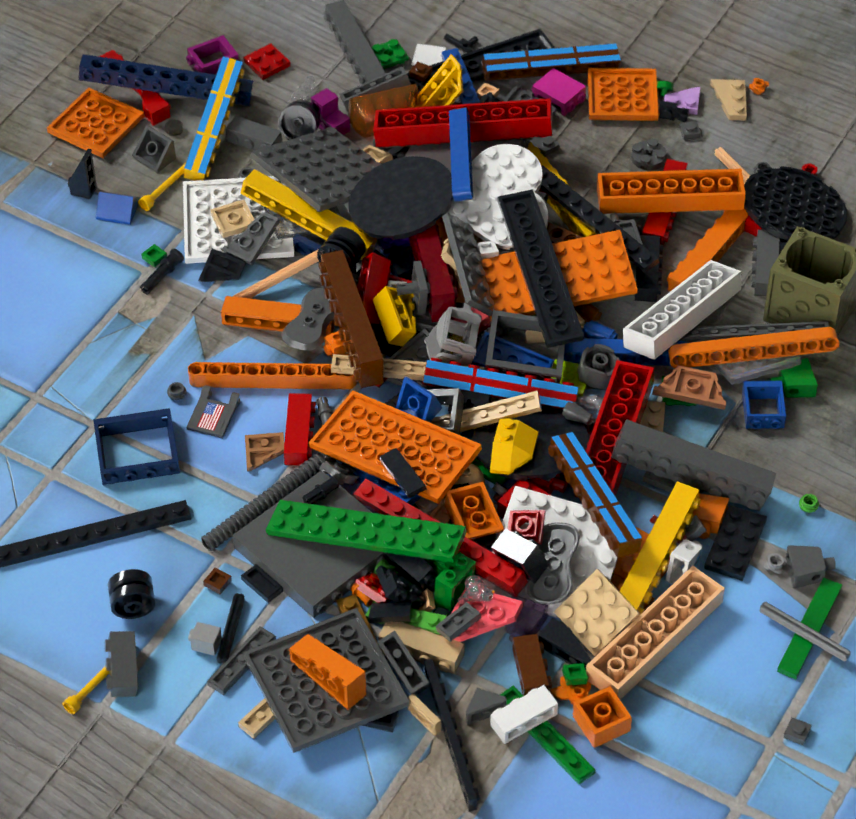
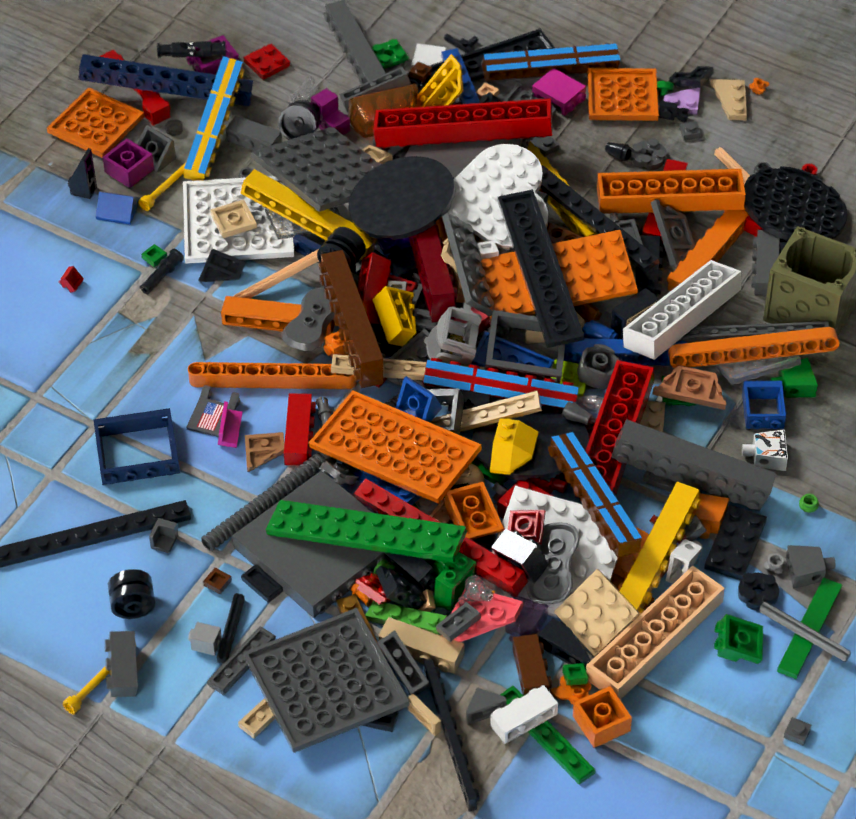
dark grey plate [167,382,186,400] -> none
dark grey wing [221,212,280,266] -> none
orange wedge [289,634,366,710] -> none
black axle [302,477,339,504] -> none
black tile [369,602,412,623] -> none
black tile [379,448,426,498] -> none
dark grey plate [396,261,430,314] -> none
blue beam [449,107,473,202] -> none
none -> red tile [59,266,84,292]
none -> magenta brick [102,139,154,188]
none -> dark grey panel [149,518,178,553]
none -> black piece [157,41,226,58]
none -> dark pink panel [218,401,242,448]
none -> black cone [605,142,632,161]
none -> black brick [611,288,658,339]
none -> dark grey wing [651,200,695,267]
none -> black plate [669,66,714,88]
none -> green plate [714,614,763,664]
none -> black plate [738,573,779,610]
none -> white torso [742,430,788,471]

